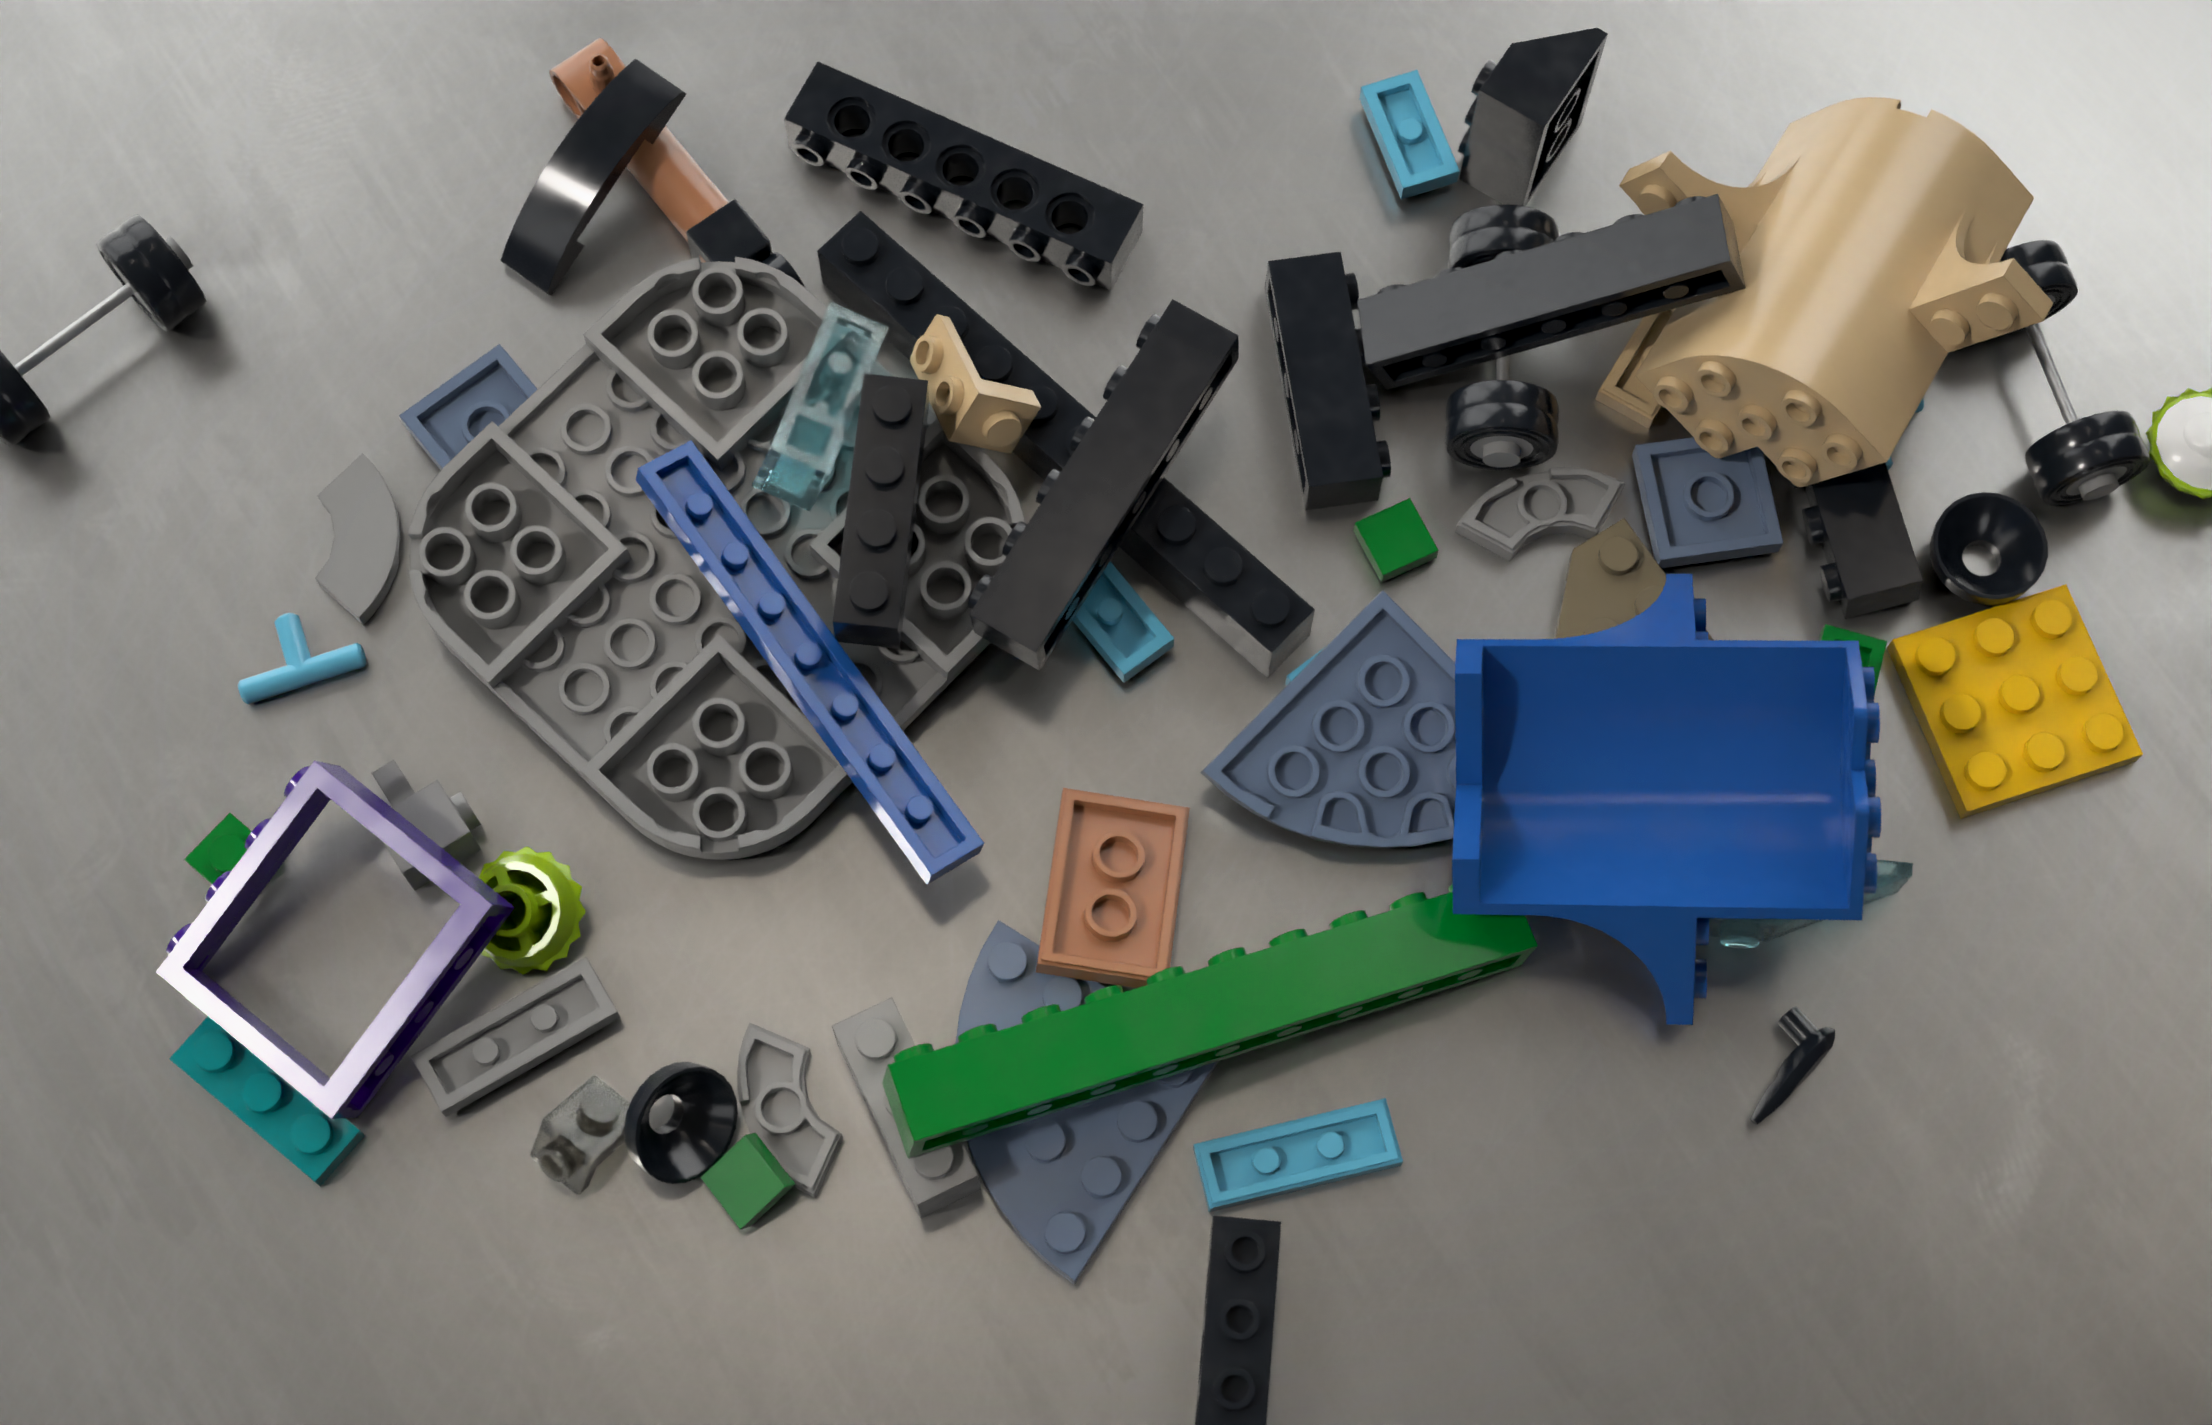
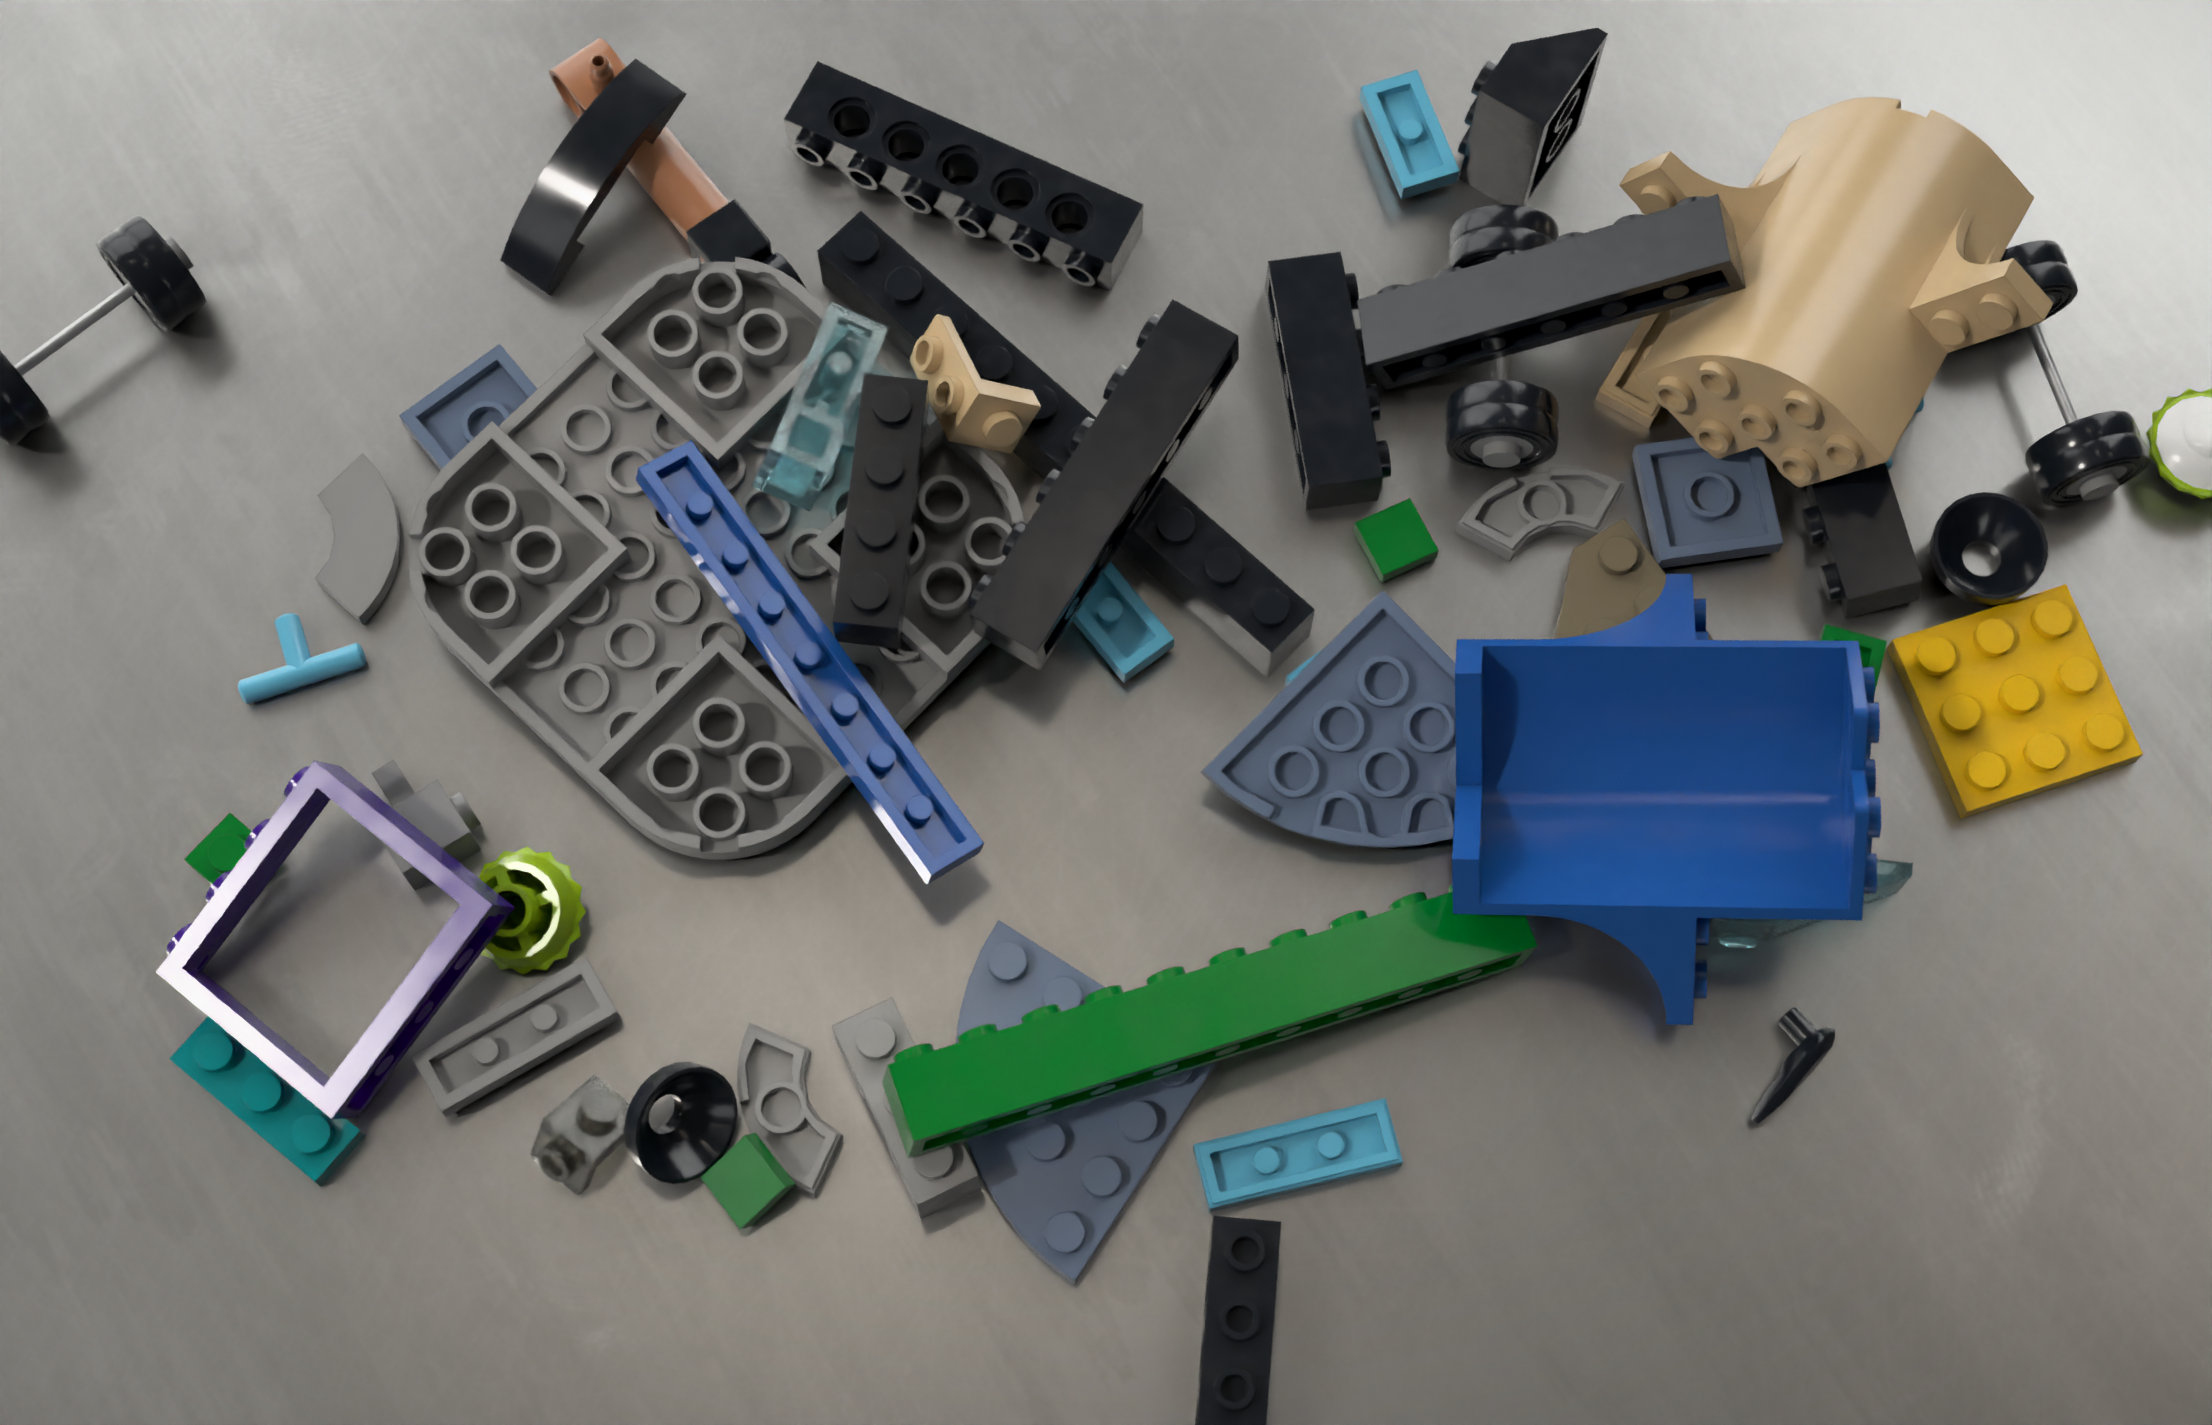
nougat tile [1036,788,1190,988] -> none

